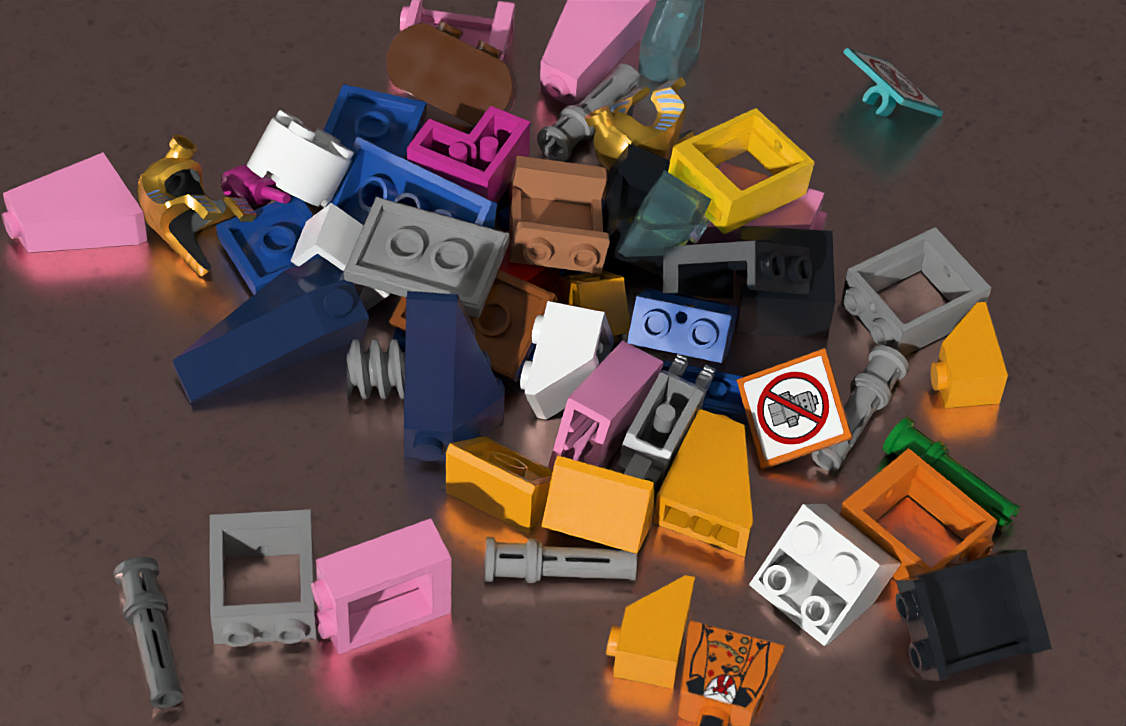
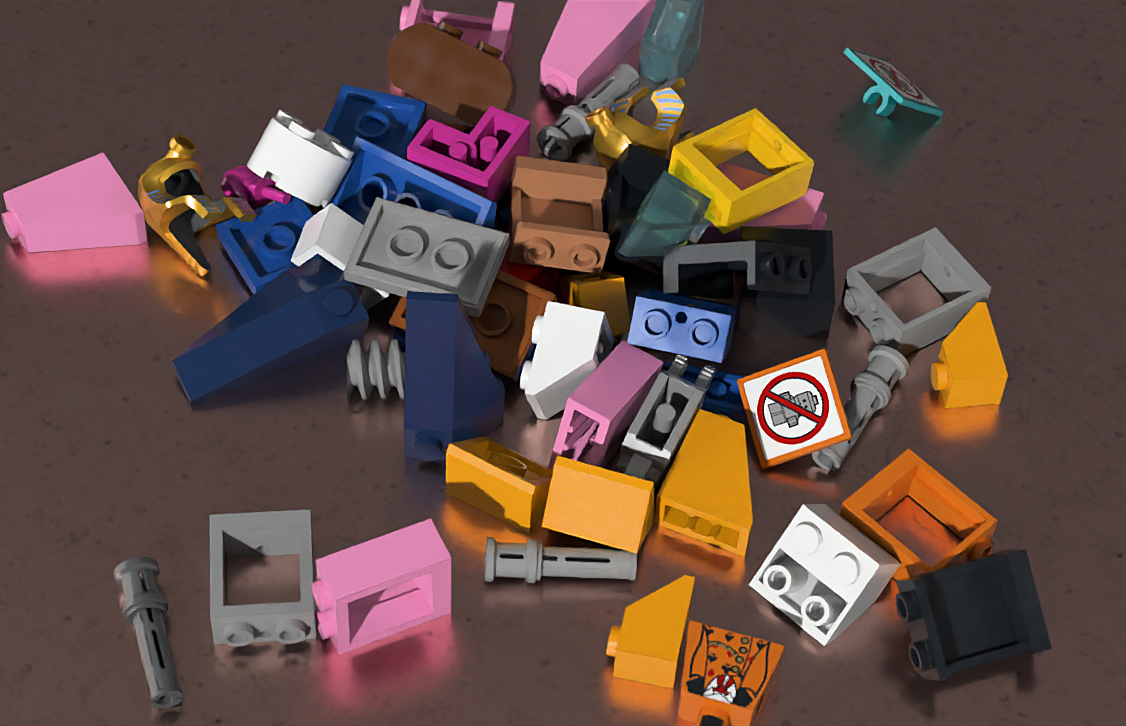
green pin [882,416,1021,532] -> none

